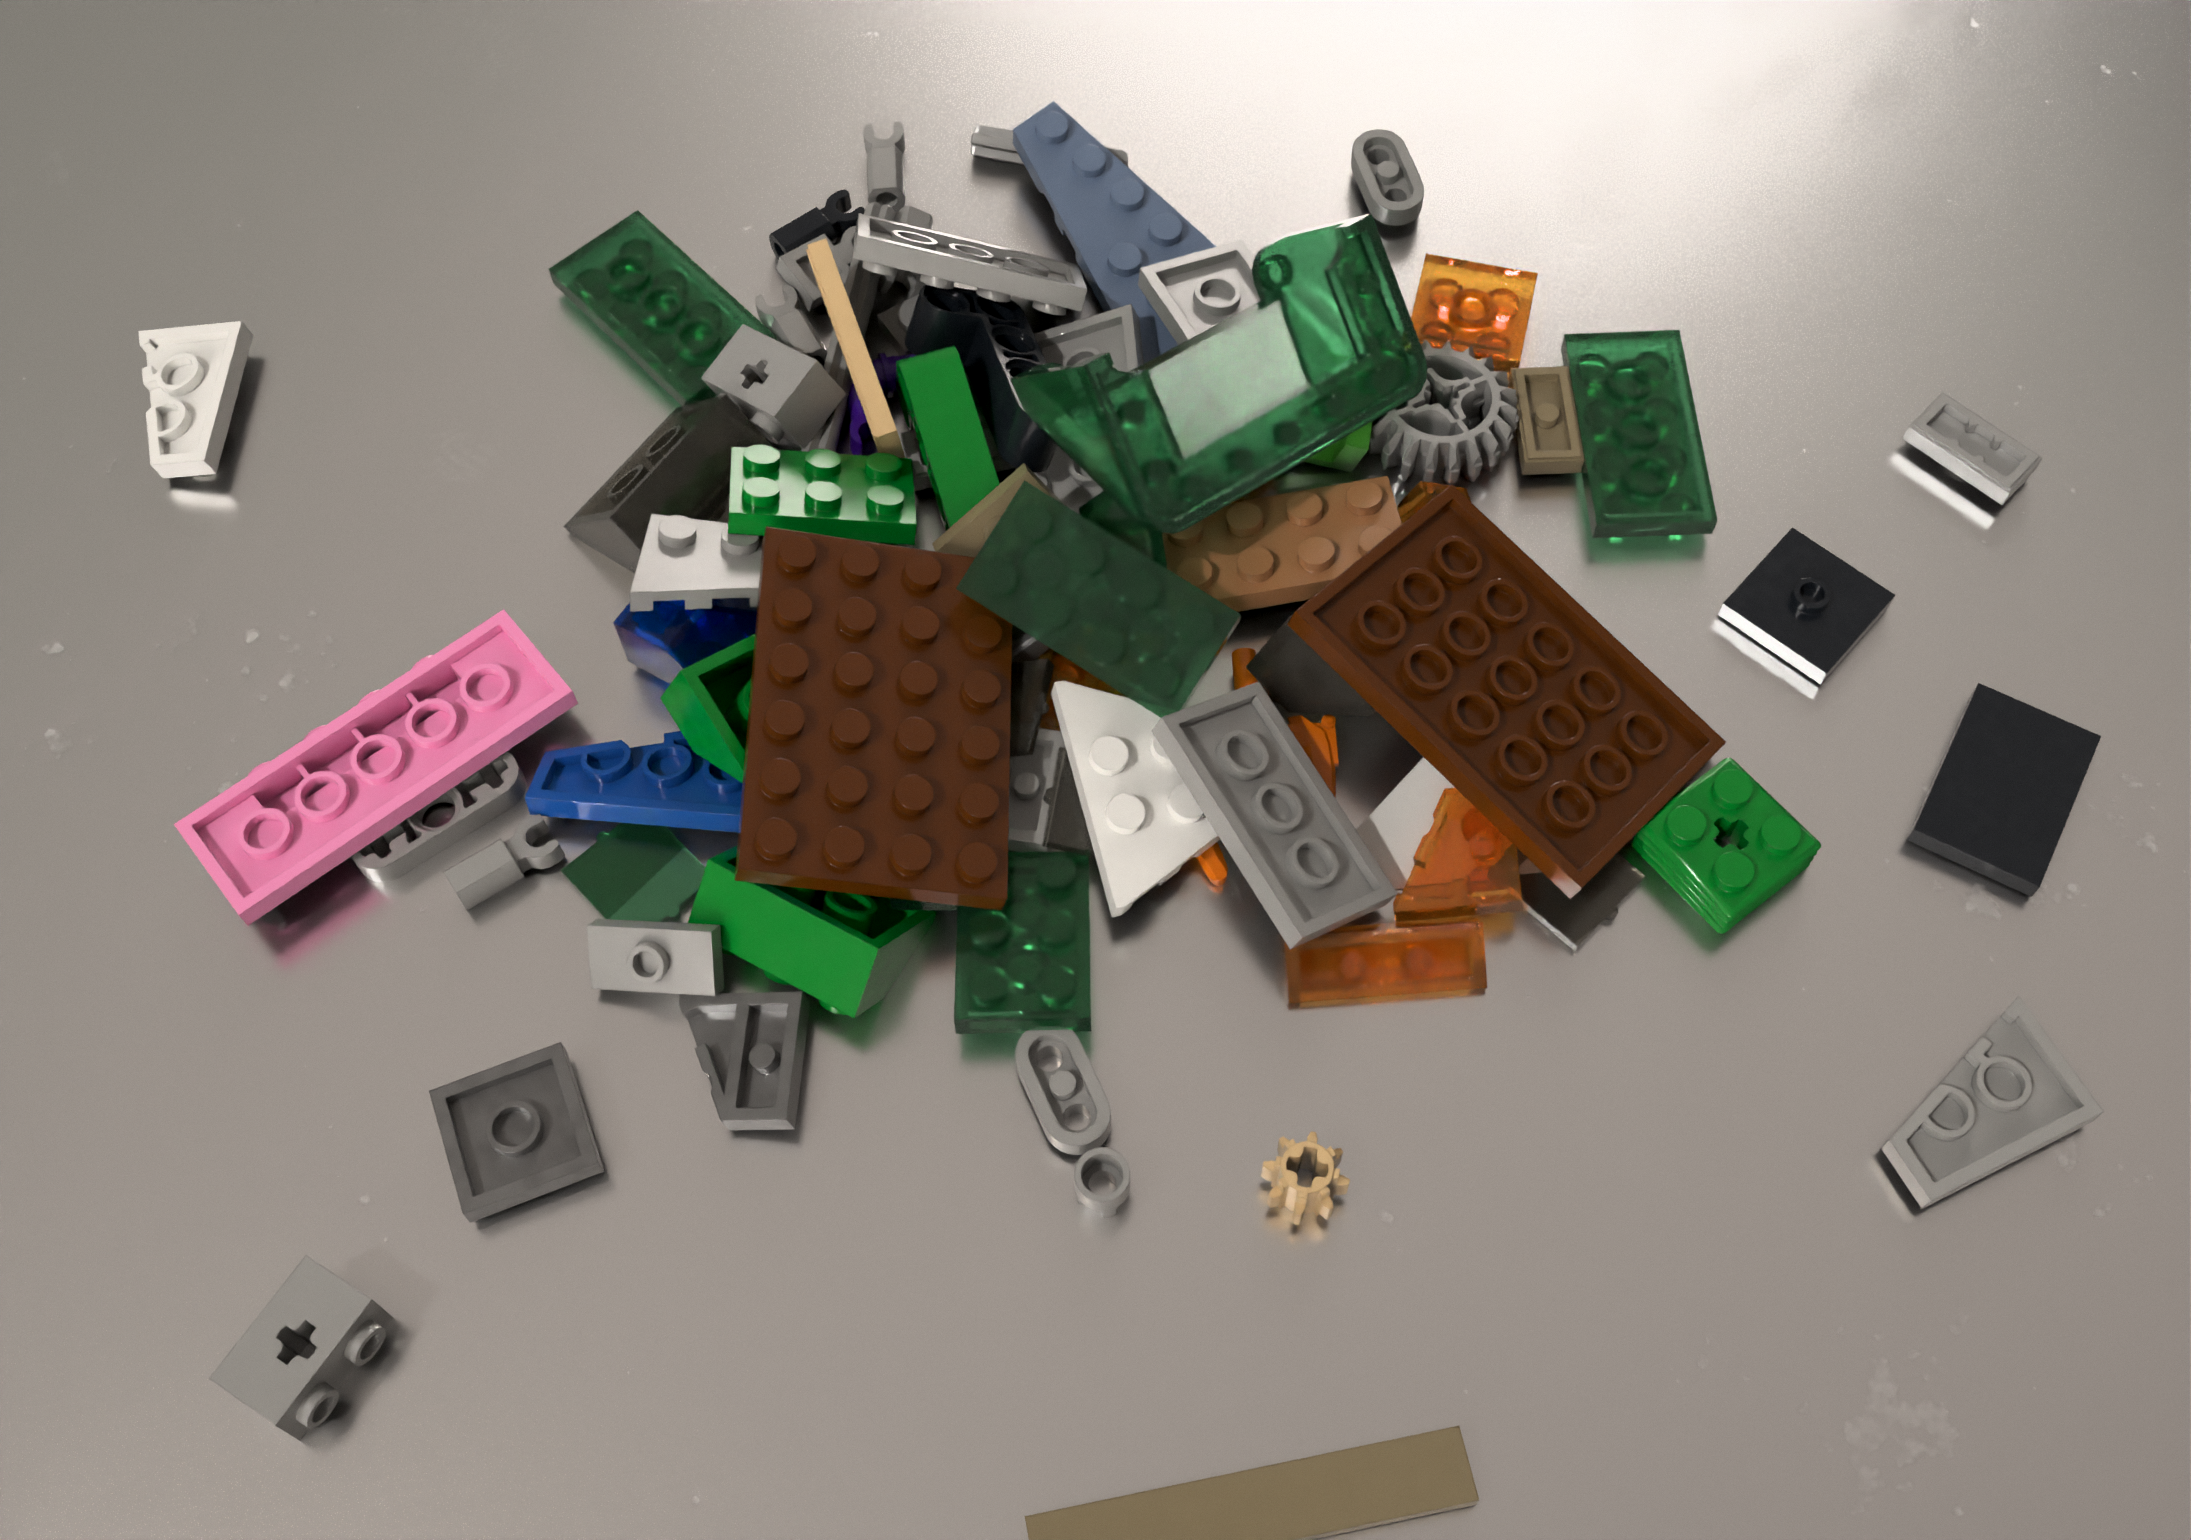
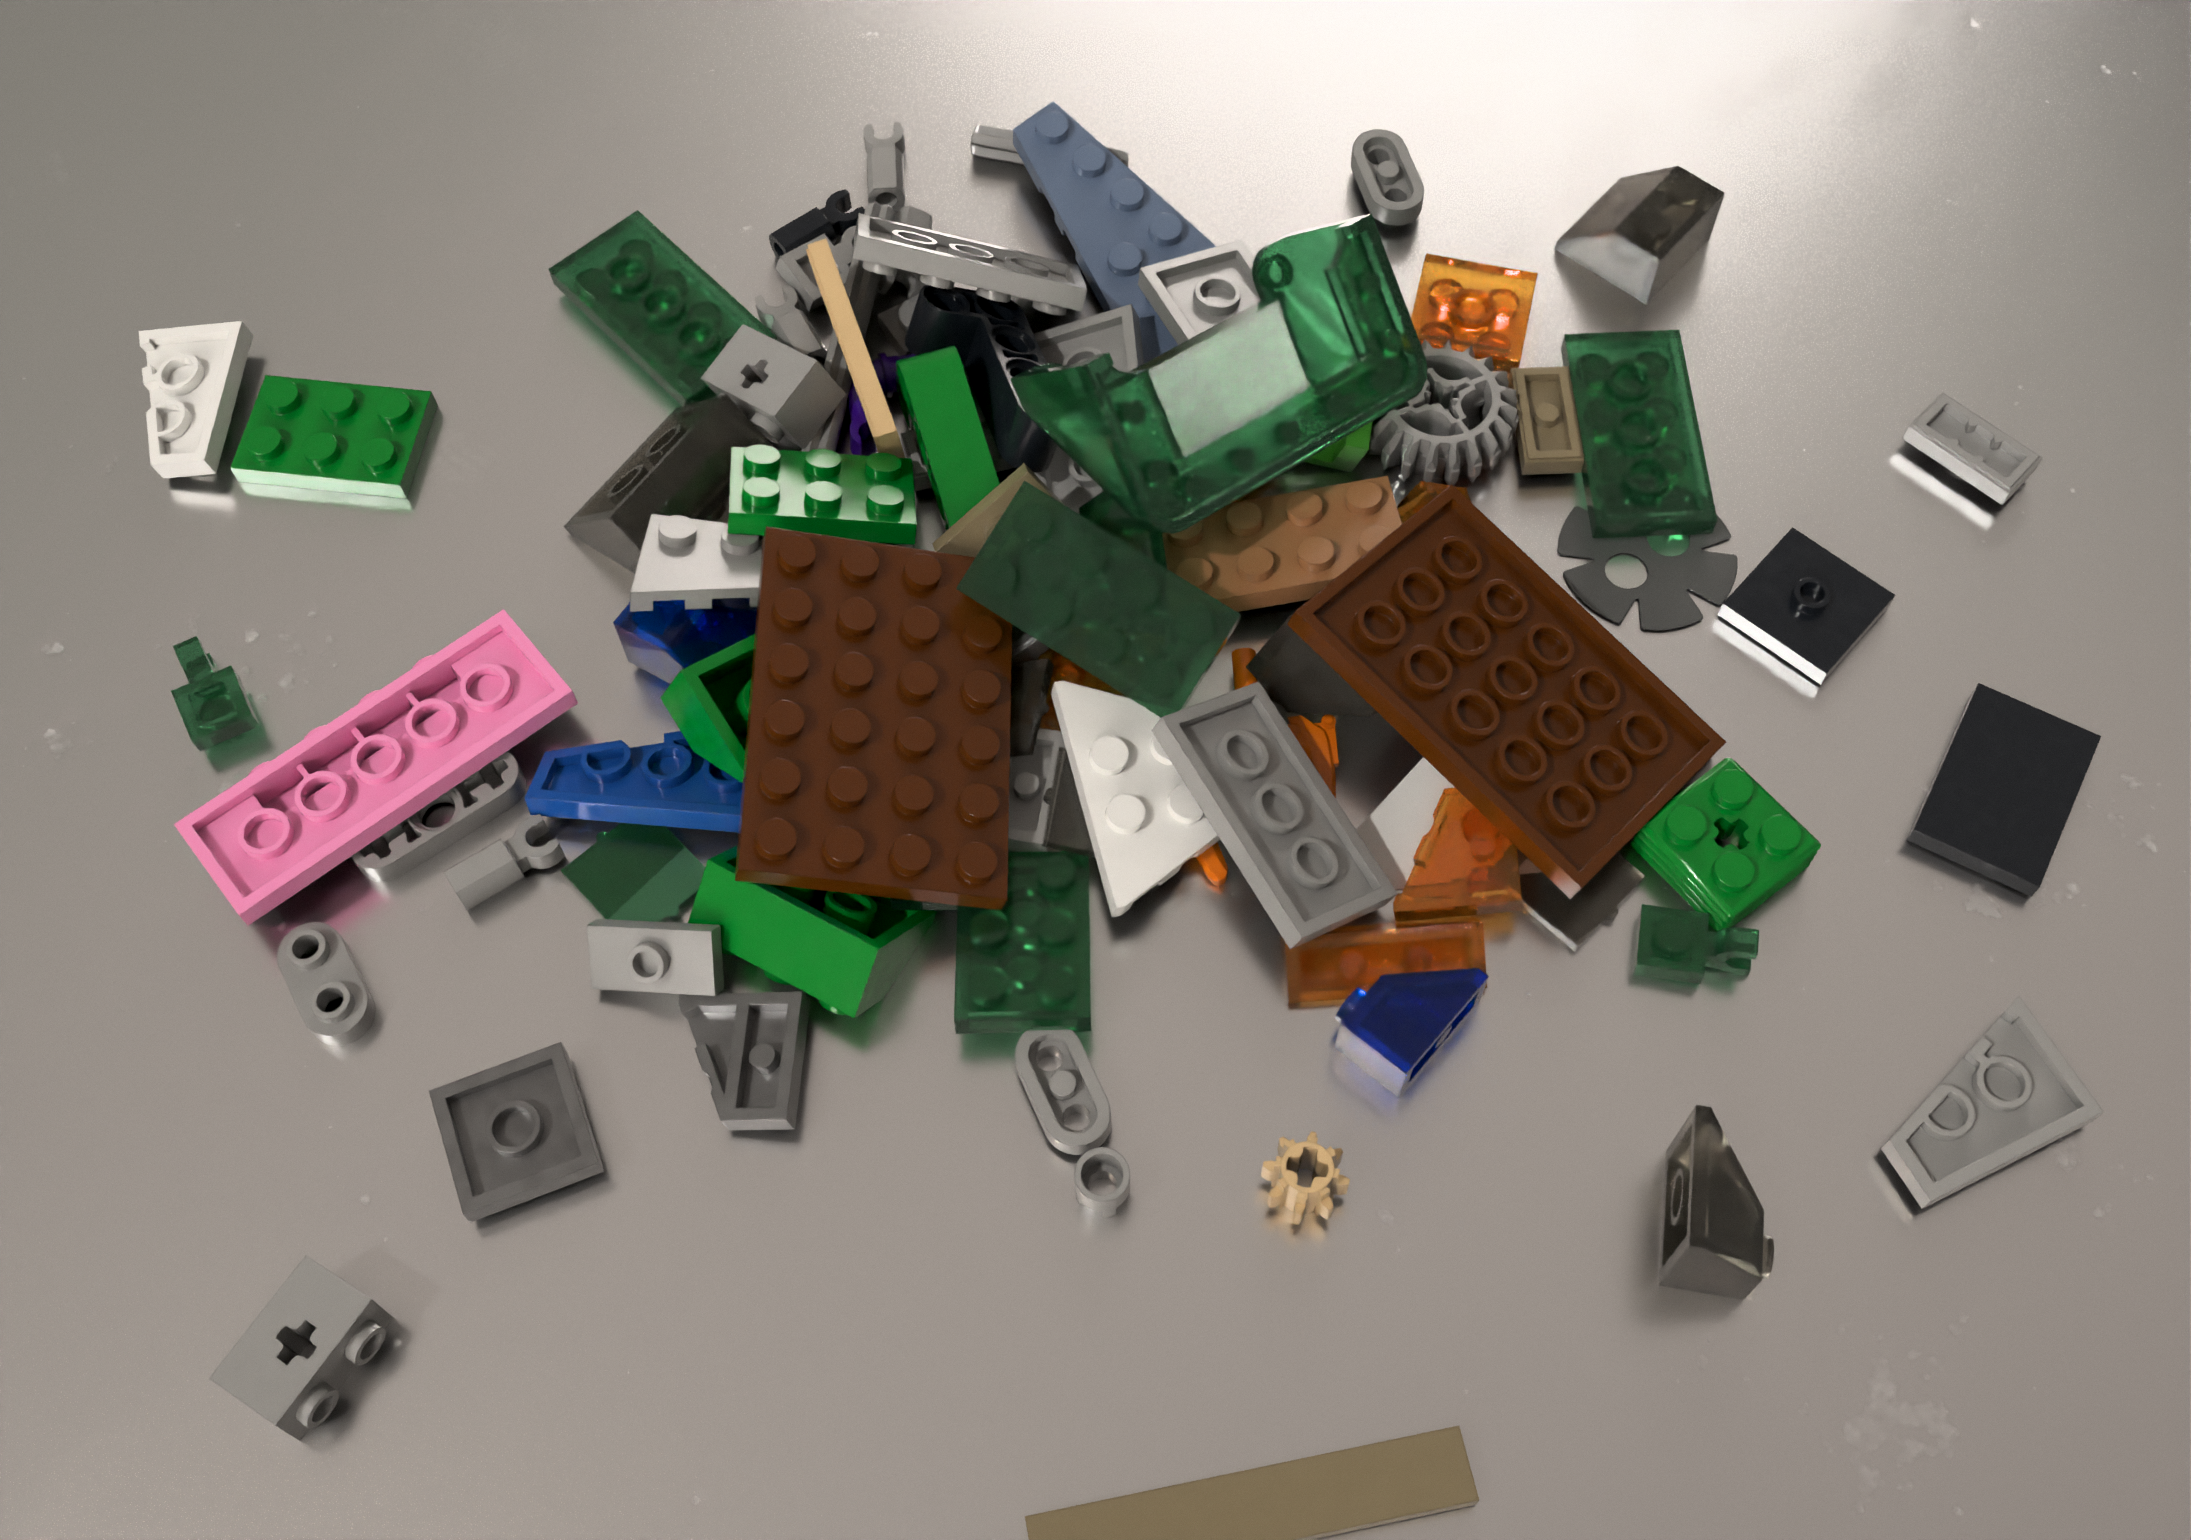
none -> clear green plate [171,636,260,752]
none -> green plate [230,375,438,499]
none -> light grey plate [277,922,376,1046]
none -> clear blue slope [1335,968,1489,1098]
none -> clear smoke slope [1555,165,1725,305]
none -> dark grey piece [1558,482,1738,630]
none -> clear green plate [1633,904,1759,984]
none -> clear smoke slope [1658,1105,1774,1299]

